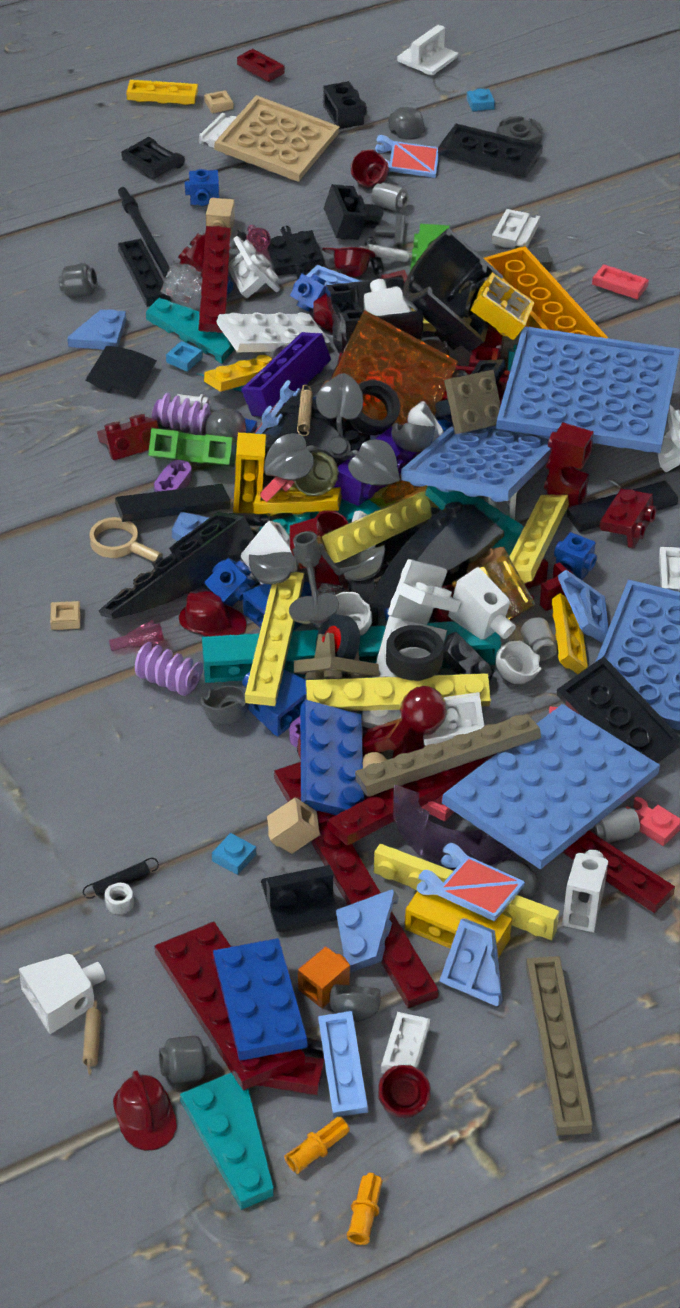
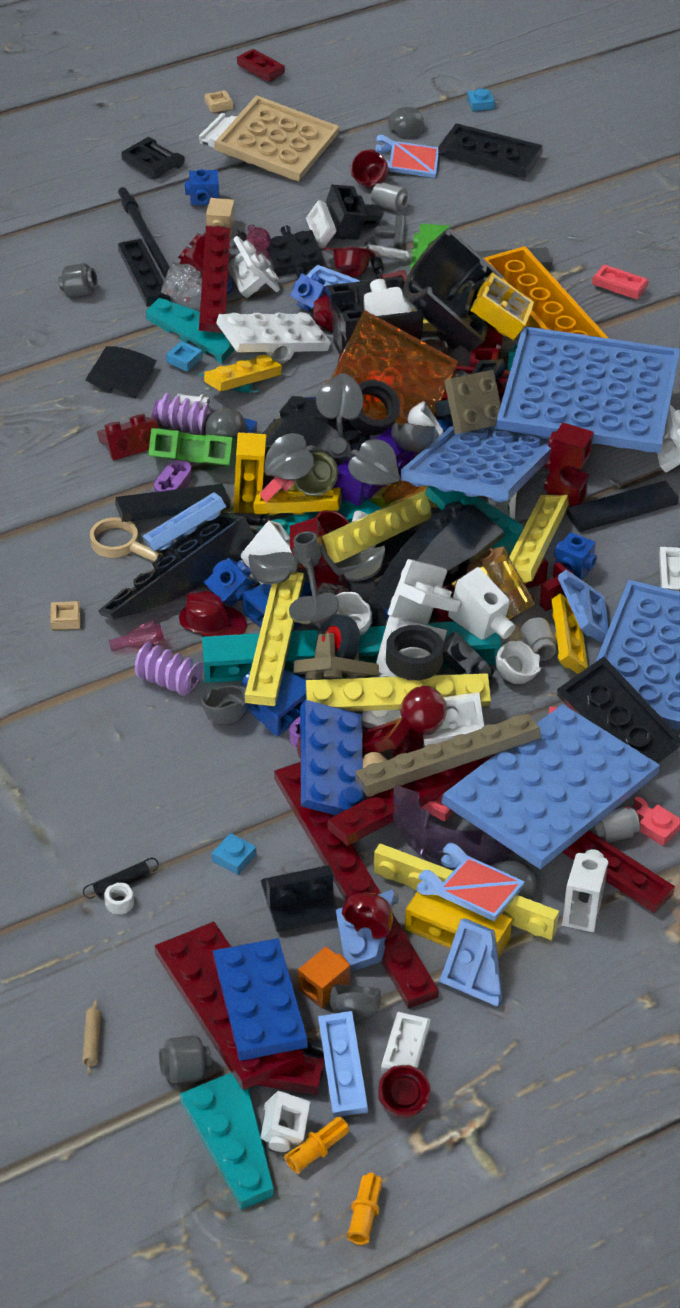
white torso [19,954,106,1034] -> none
medium blue wing [68,309,126,350] -> none
dark red piece [113,1070,177,1151] -> none
yellow plate [126,80,198,105] -> none
dark purple brick [241,332,331,417] -> none
light blue flag [254,380,301,434] -> none
tan brick [267,797,320,854] -> none
tan piece [297,385,313,436] -> none
black brick [323,81,367,129] -> none
white bracket [397,25,458,75] -> none
white plate [492,209,540,249] -> none
dark grey tile [496,116,543,144] -> none
dark tan plate [526,956,592,1136] -> none
dark red bracket [600,489,656,548] -> none
none -> light blue plate [143,492,226,551]
none -> white brick [260,1091,310,1152]
none -> white plate [306,200,337,249]
none -> dark red hair [342,892,393,939]

